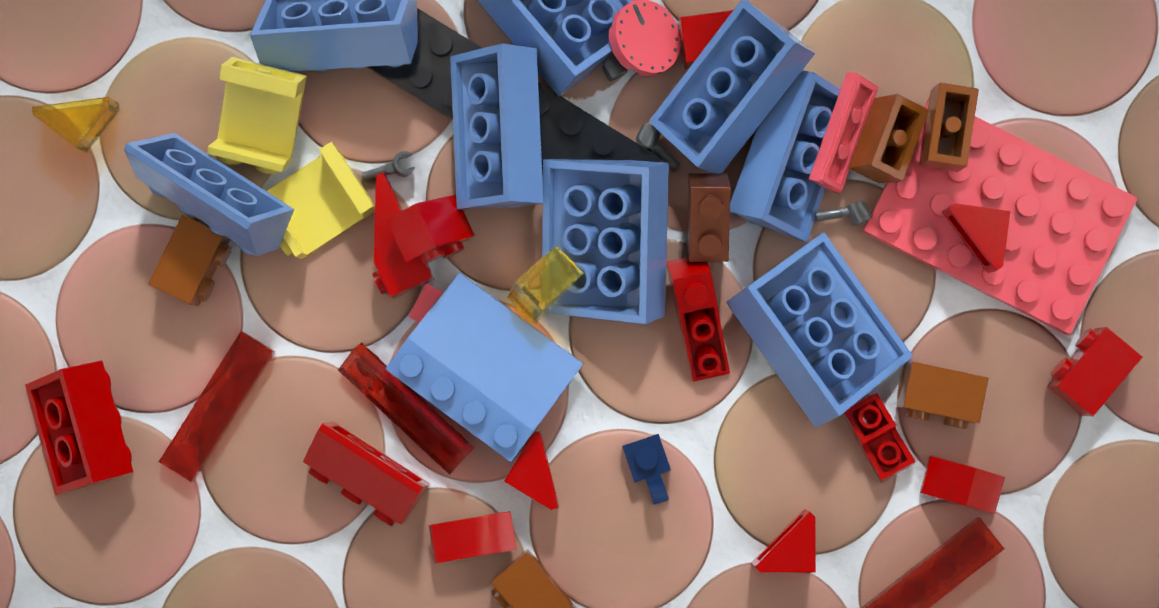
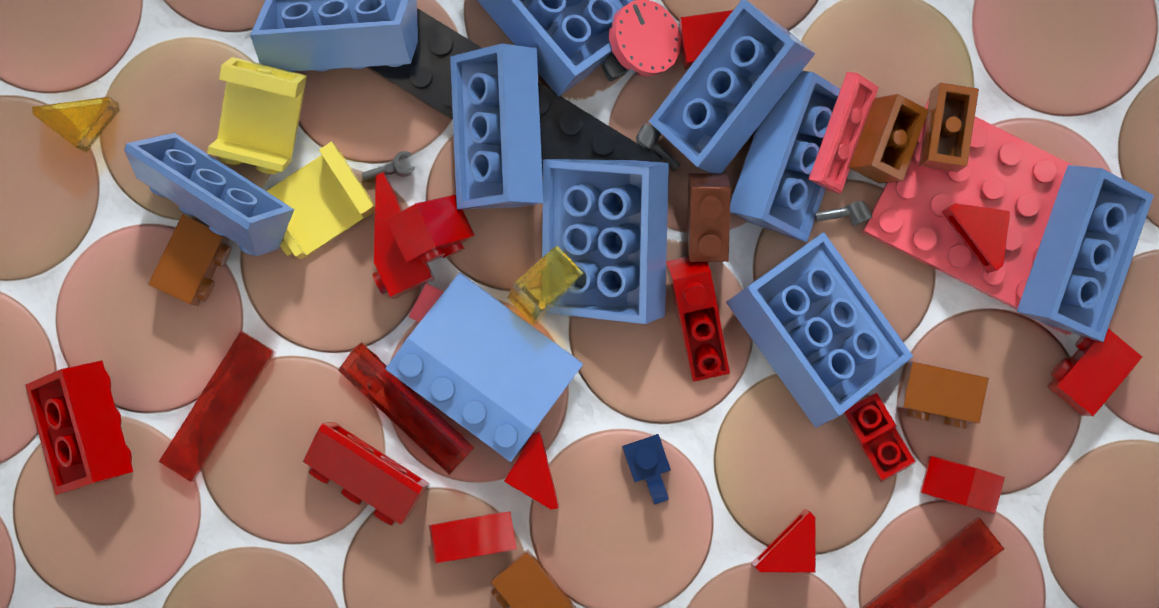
none -> medium blue slope [1017,165,1154,342]

